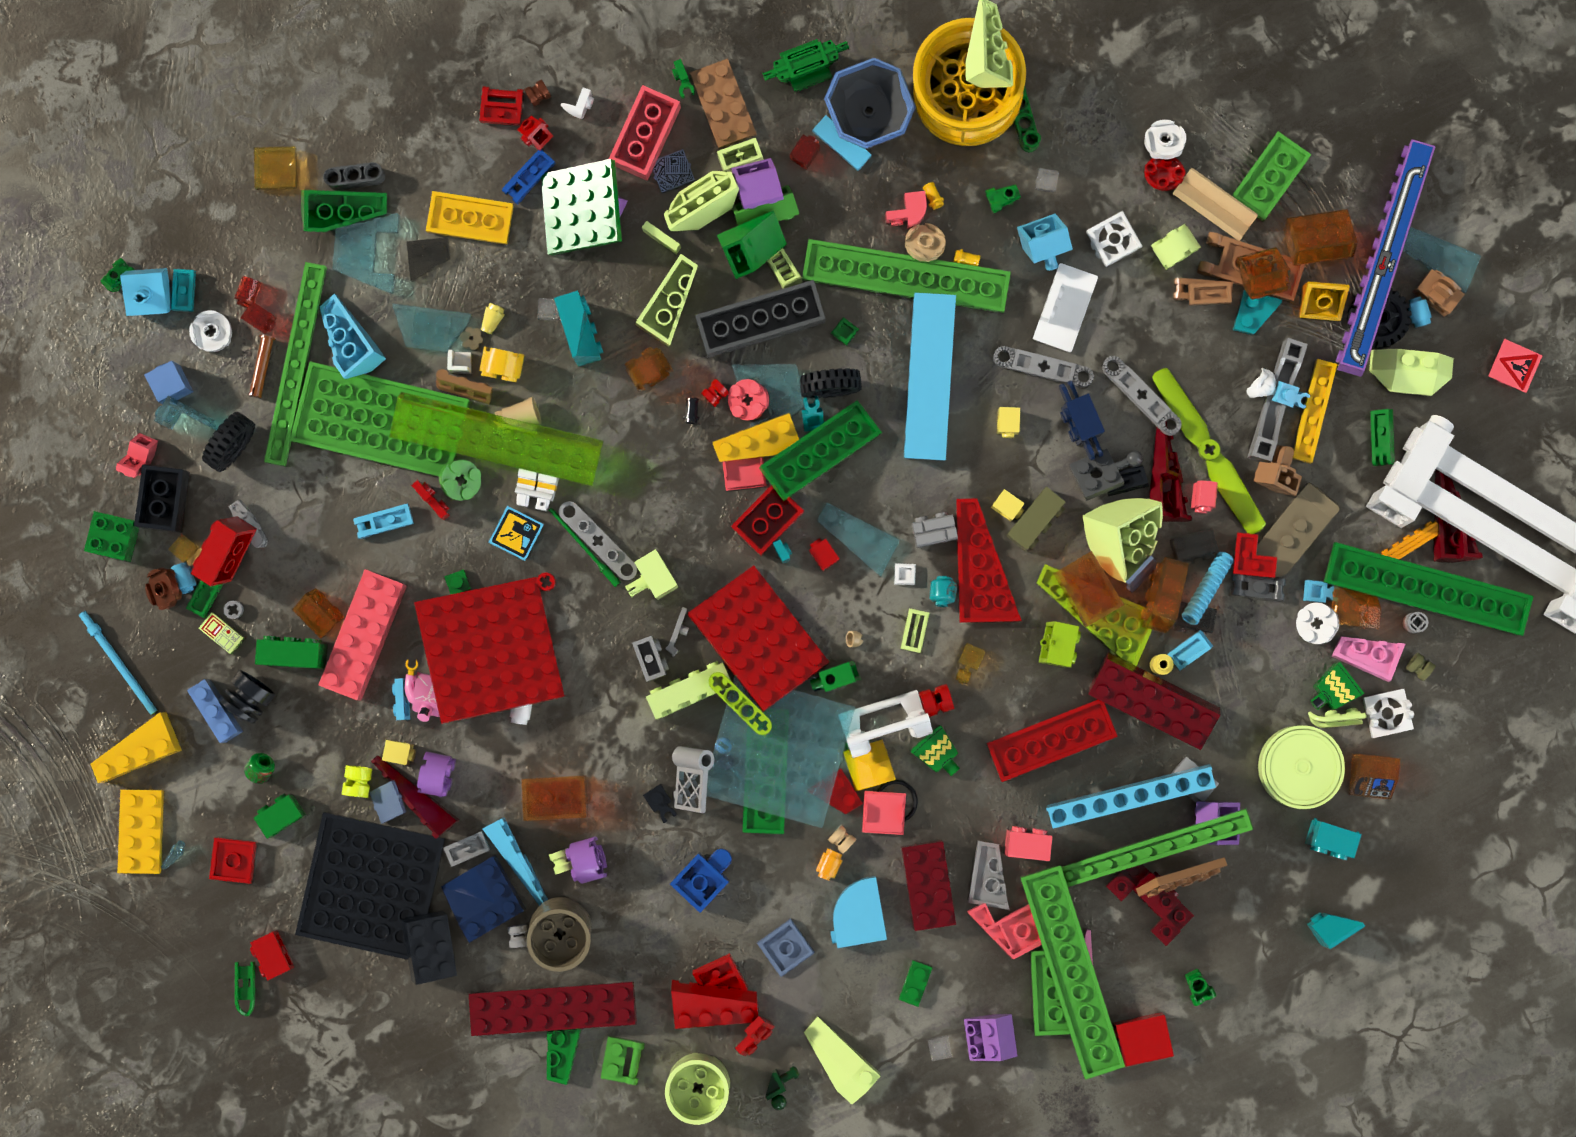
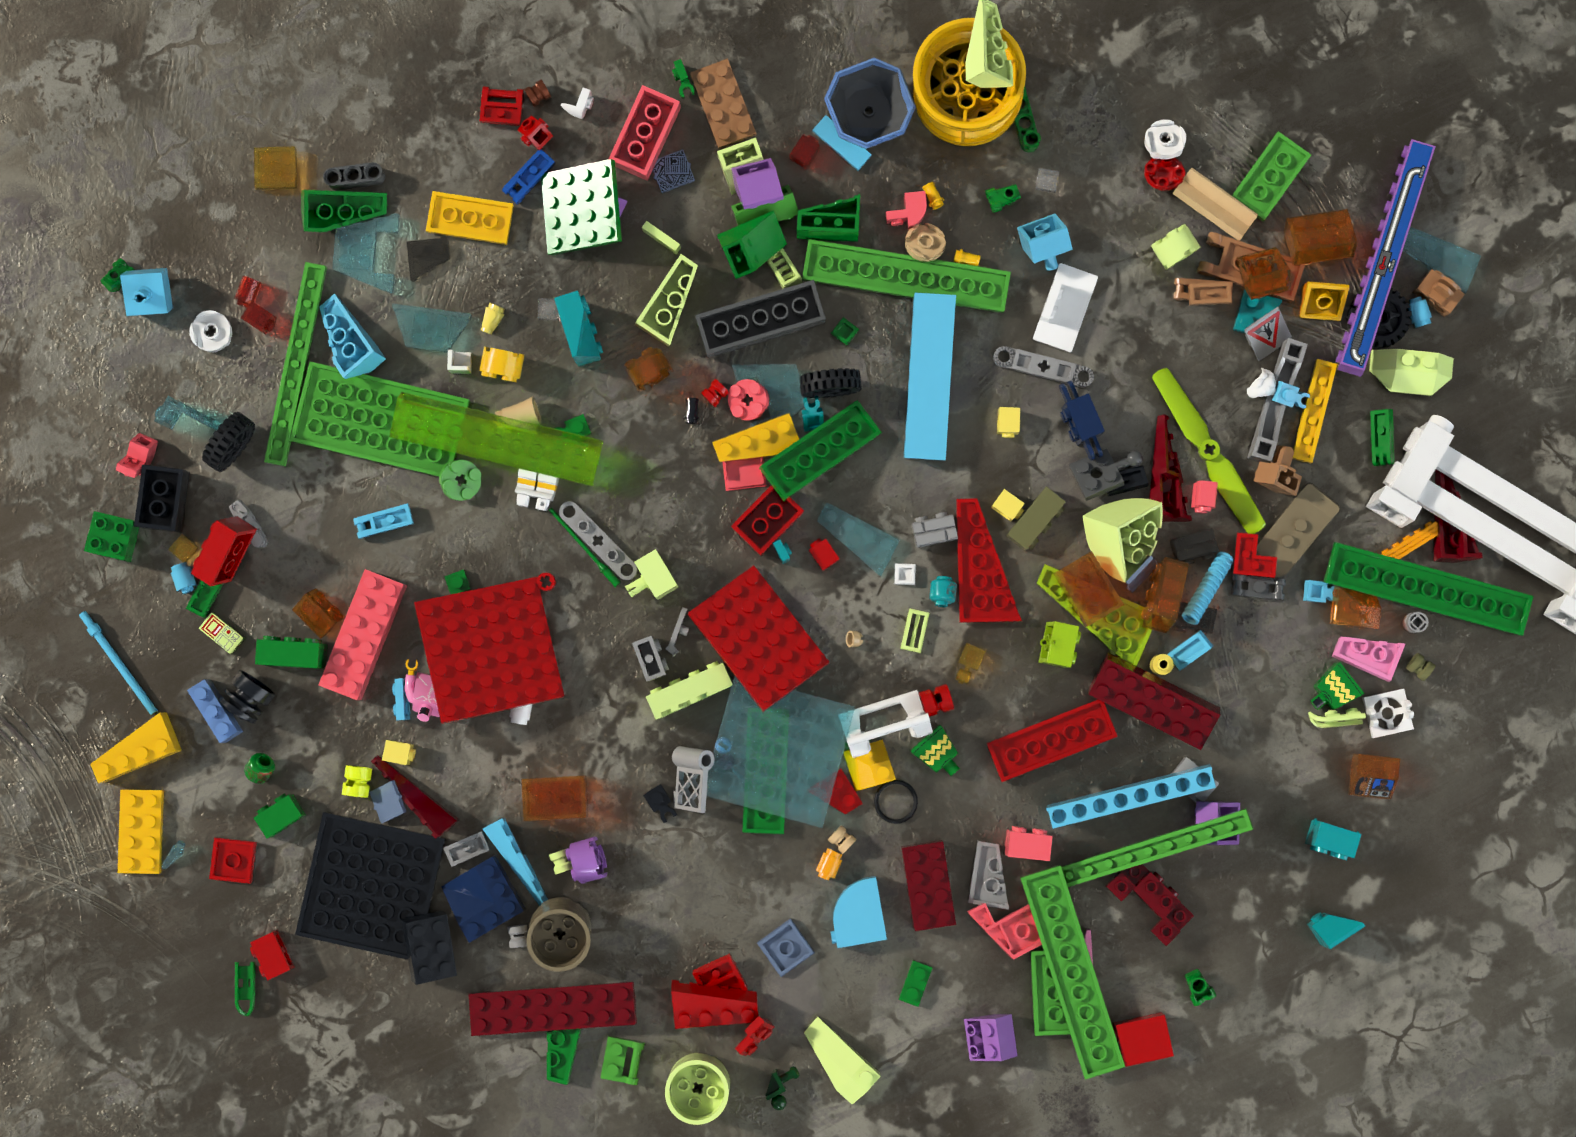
medium blue head [144,361,193,406] -> none
copper plate [145,568,182,610] -> none
teal plate [171,269,196,312] -> none
light grey bush [224,601,244,619] -> none
dark orange pin [248,335,276,398] -> none
red plate [411,480,450,520] -> none
medium lavender brick [417,751,456,797] -> none
medium nougat plate [436,369,493,404] -> none
dark tan plant [459,327,483,350] -> none
piece [488,506,544,561] -> none
yellowish green wedge [664,171,739,231] -> none
blue brick [670,848,732,913] -> none
lime beam [709,672,772,735] -> none
green piece [762,39,849,93] -> none
green torso [810,661,861,692] -> none
coral piece [862,791,906,835] -> none
clear plate [927,1035,952,1061] -> none
white piece [1086,211,1143,267] -> none
light grey piece [1102,356,1182,436] -> none
medium nougat plate [1136,857,1227,898] -> none
yellowish green brick [1258,725,1345,809] -> none
white plate [1296,603,1339,644] -> none
coral piece [1488,339,1542,393] -> none
none -> green plate [552,414,592,444]
none -> green wedge [797,194,860,242]
none -> light grey piece [1244,307,1293,361]

